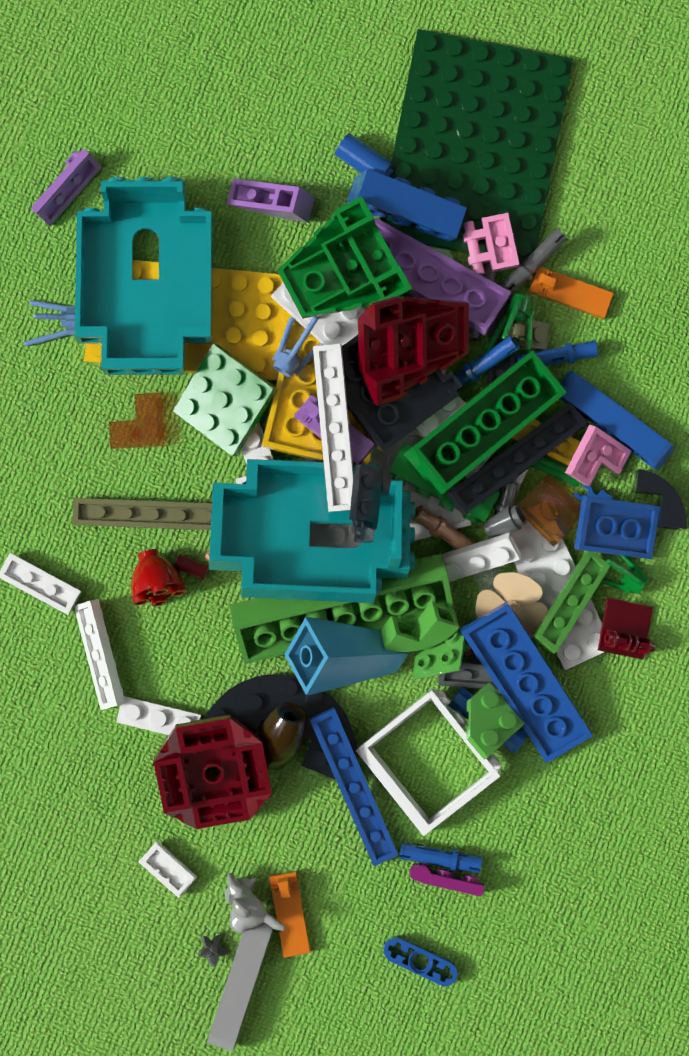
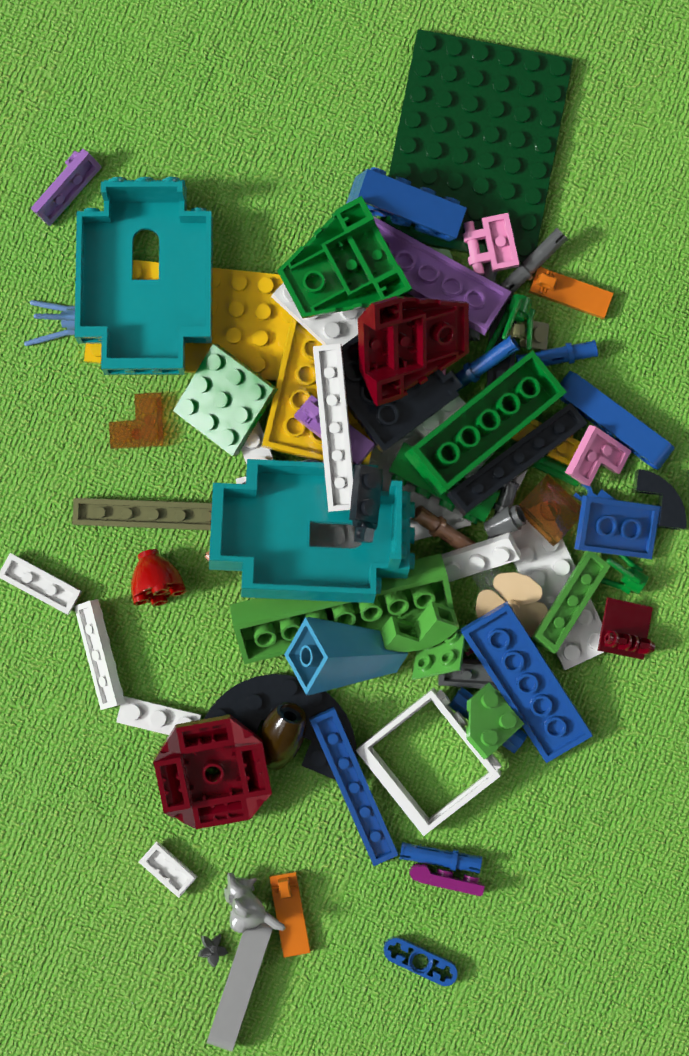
dark red pin [174,553,209,581] -> none
medium lavender slope [227,179,315,223] -> none
medium blue plant [272,316,323,378] -> none
blue brick [334,133,394,177] -> none

